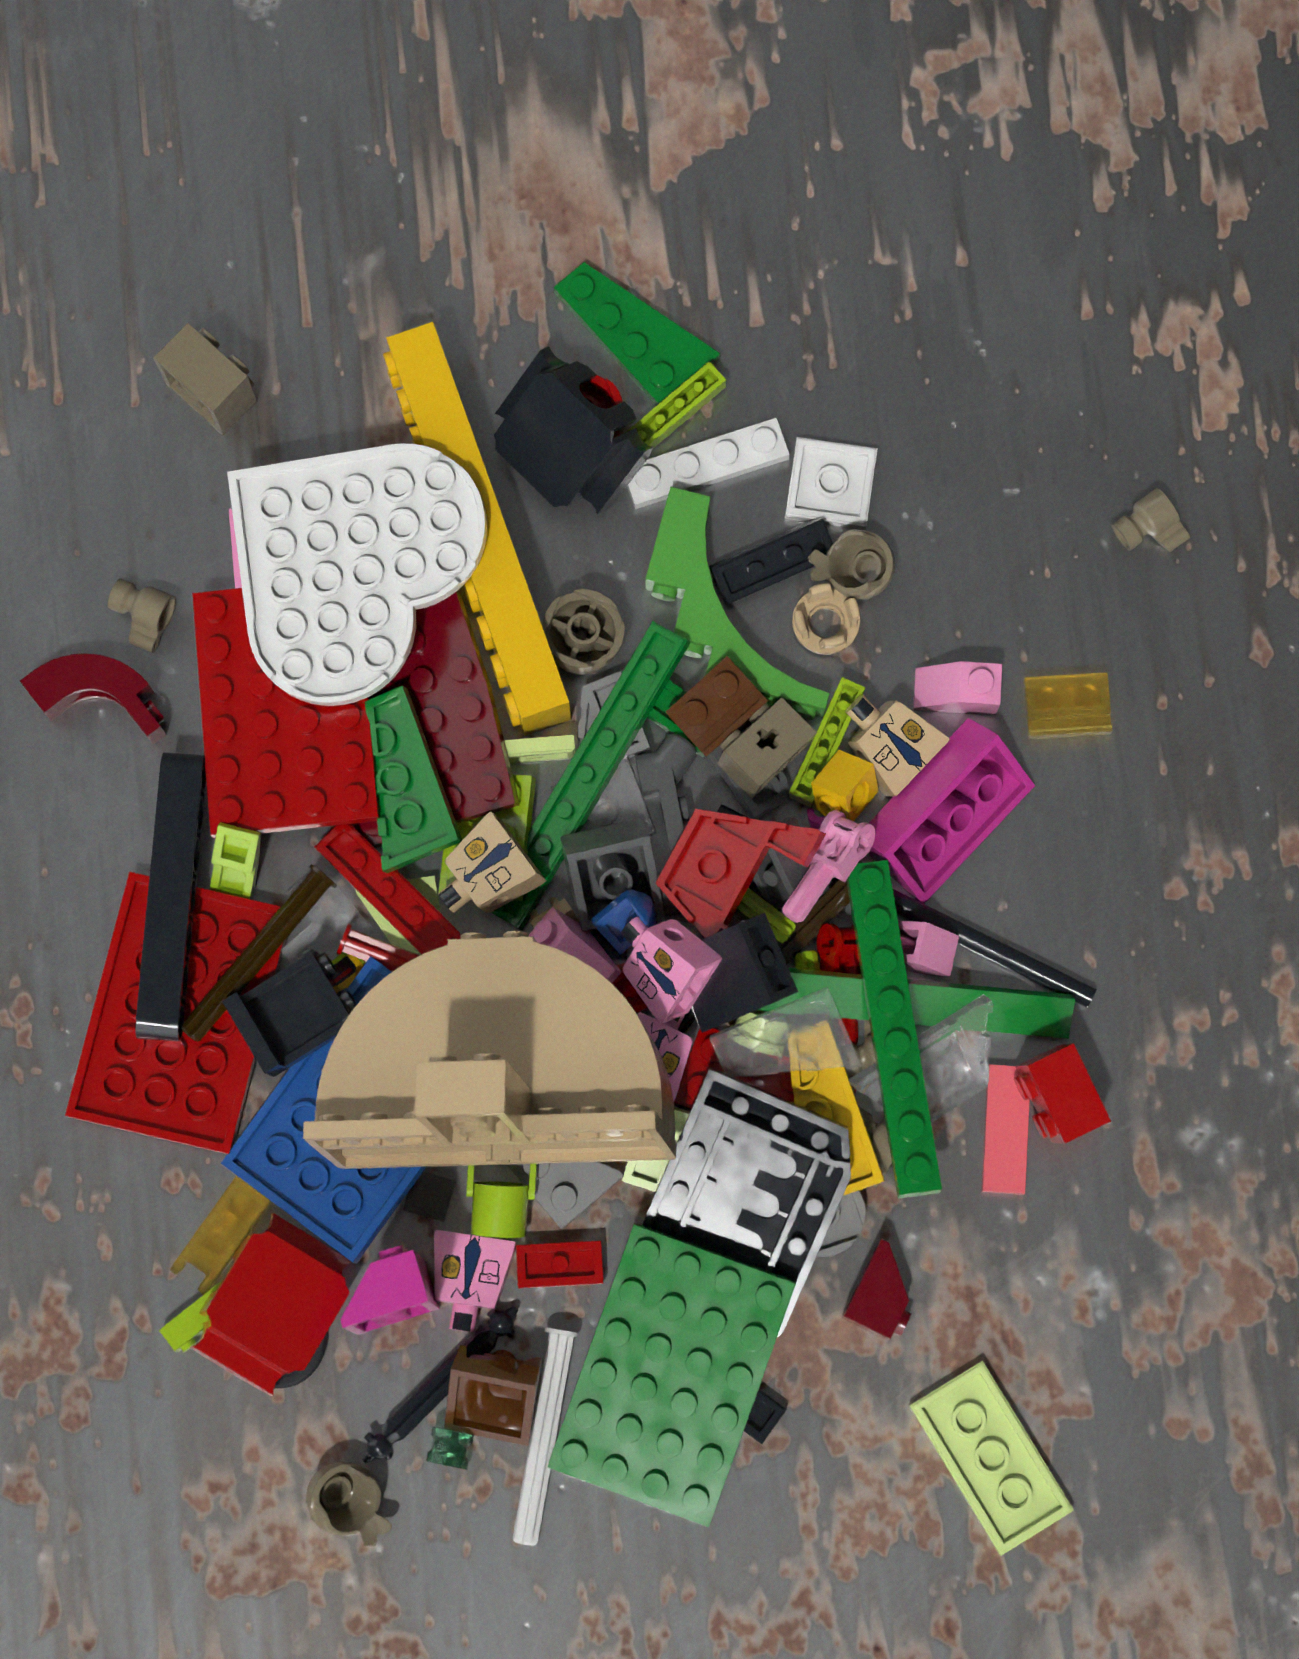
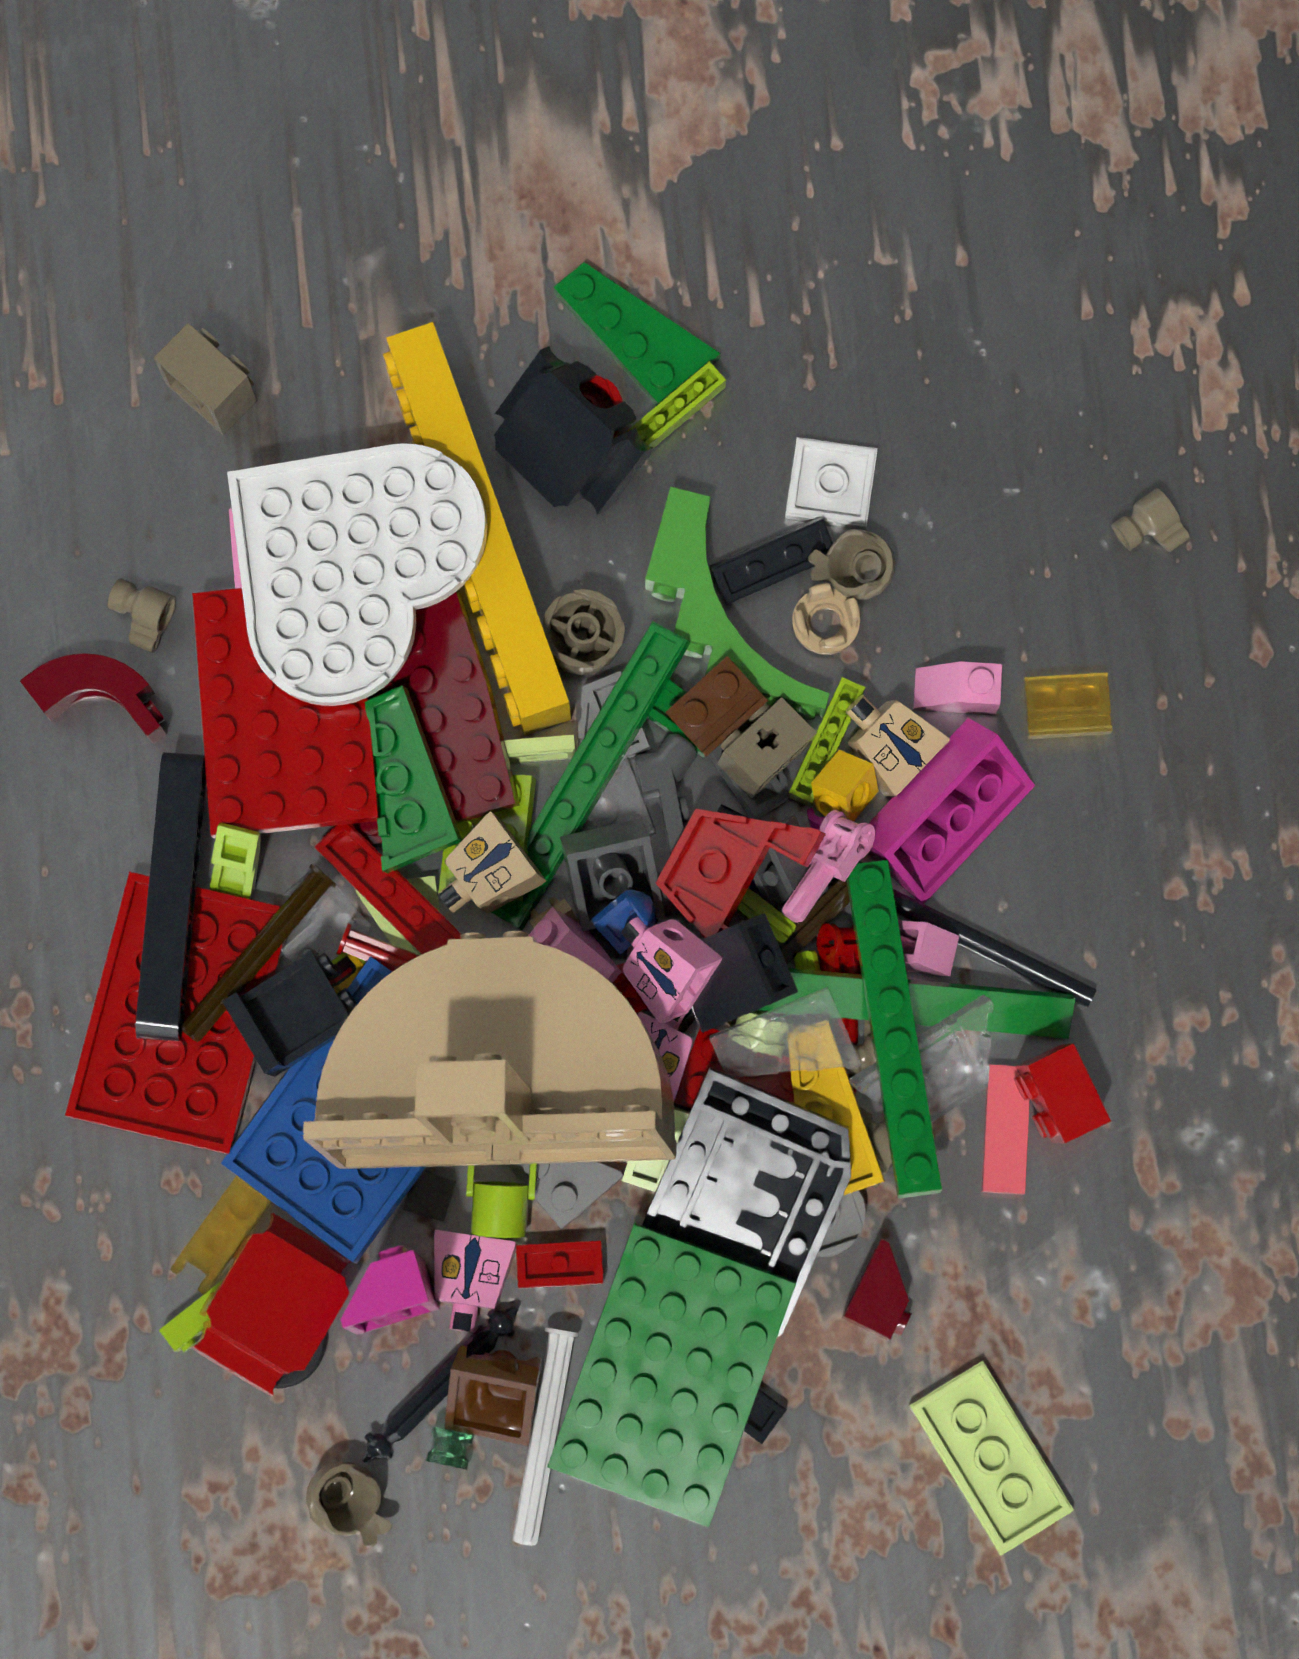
white plate [627,418,790,509] -> none

